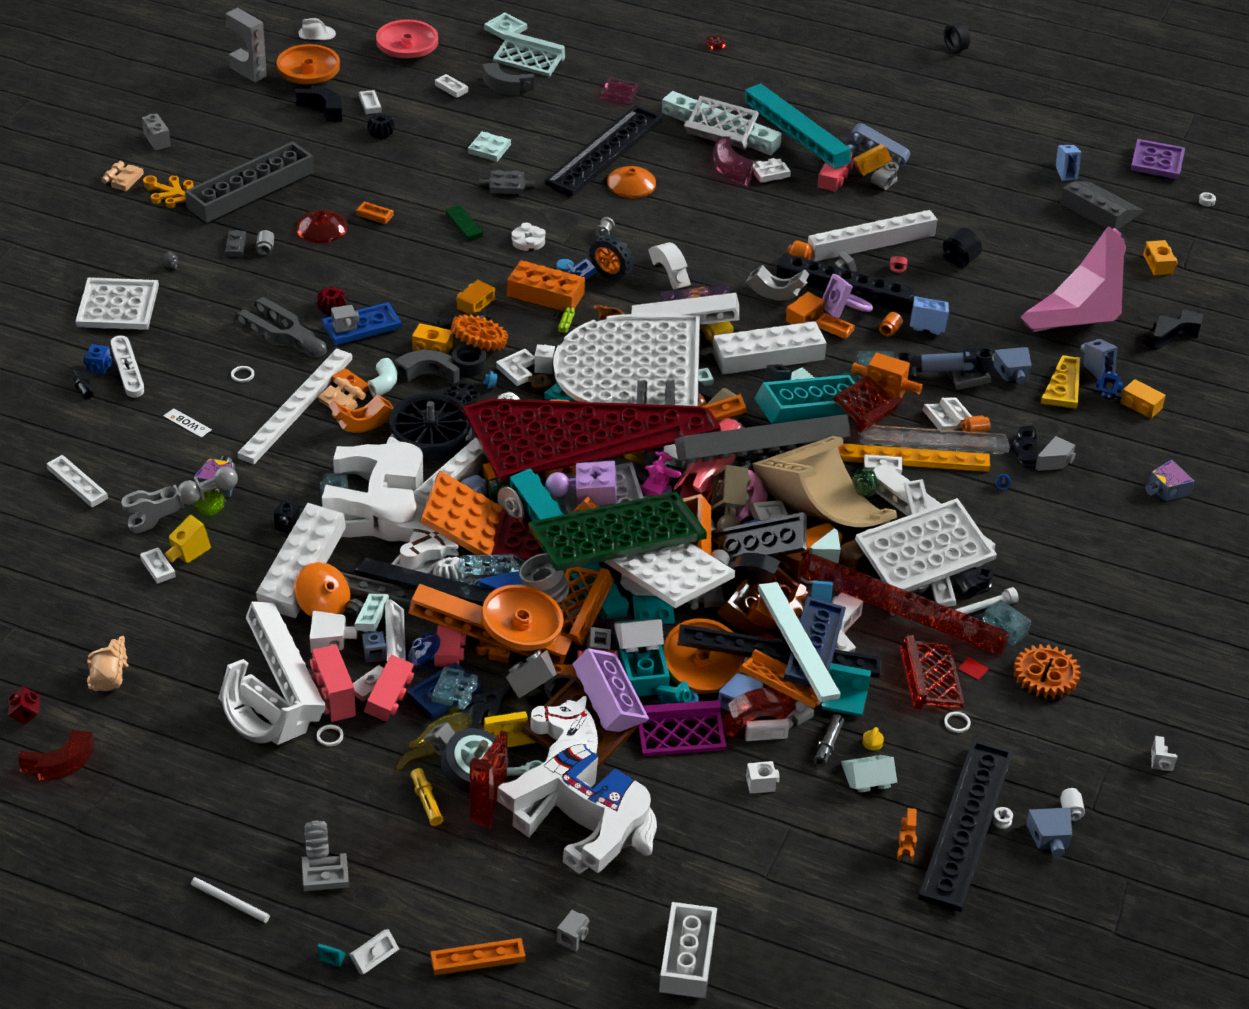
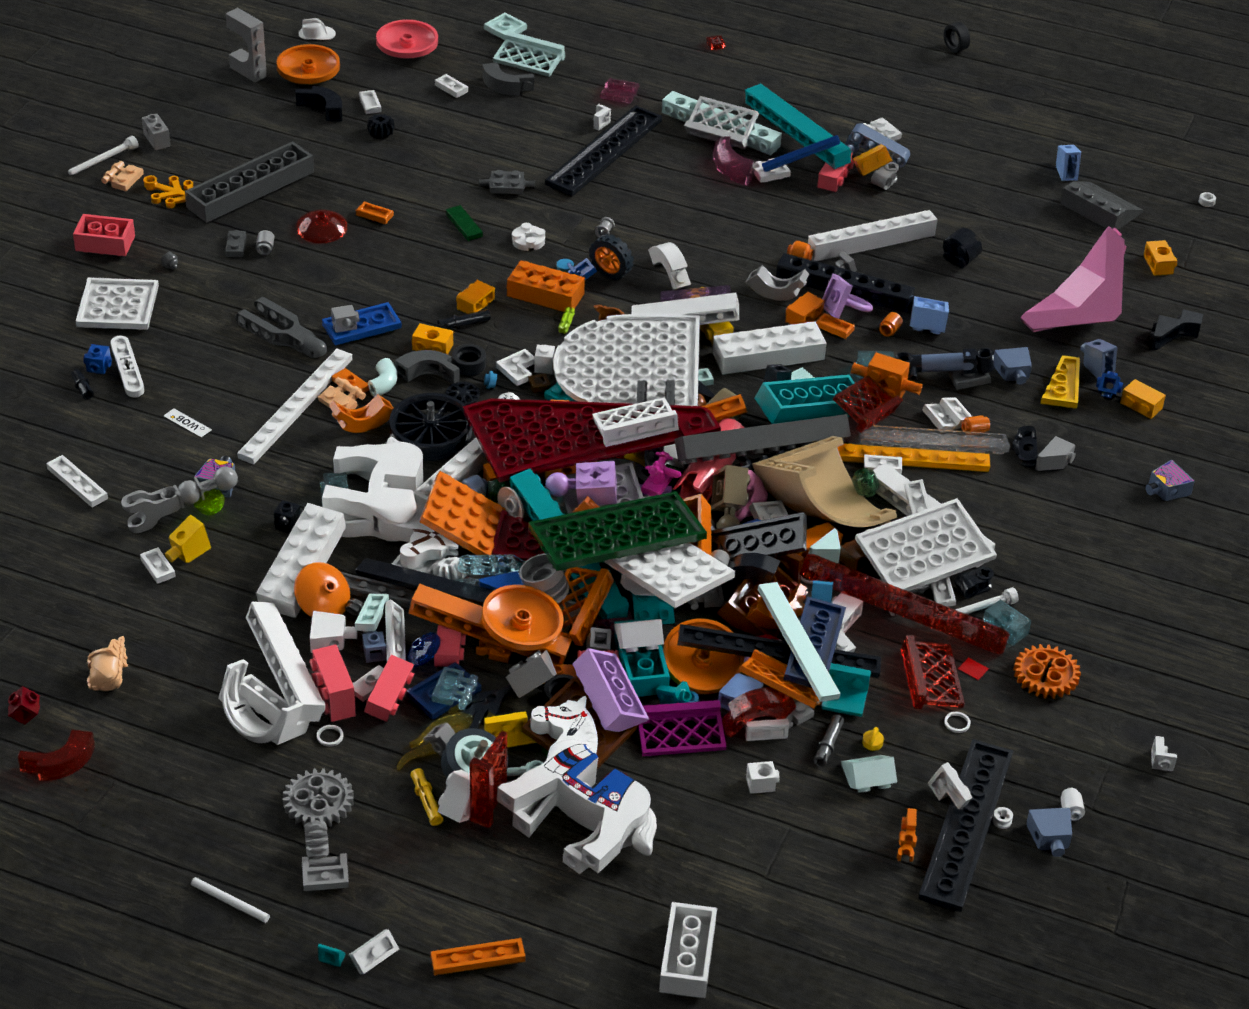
white piece [231,366,254,383] -> none
dark red gear [317,286,346,314] -> none
orange gear [451,314,508,351] -> none
light aqua plate [468,132,511,162] -> none
light grey brick [557,910,589,952] -> none
orange dish [607,166,656,198] -> none
coral tile [890,256,907,273] -> none
blue hinge [995,474,1011,490] -> none
medium lavender plate [1130,139,1185,179] -> none
none -> white piece [68,136,139,175]
none -> coral brick [73,214,135,256]
none -> light grey gear [283,768,354,827]
none -> white brick [437,770,483,823]
none -> white fence [592,397,679,447]
none -> white bracket [593,104,611,131]
none -> blue axle [762,135,840,172]
none -> white plate [863,118,902,141]
none -> white plate [928,762,973,809]

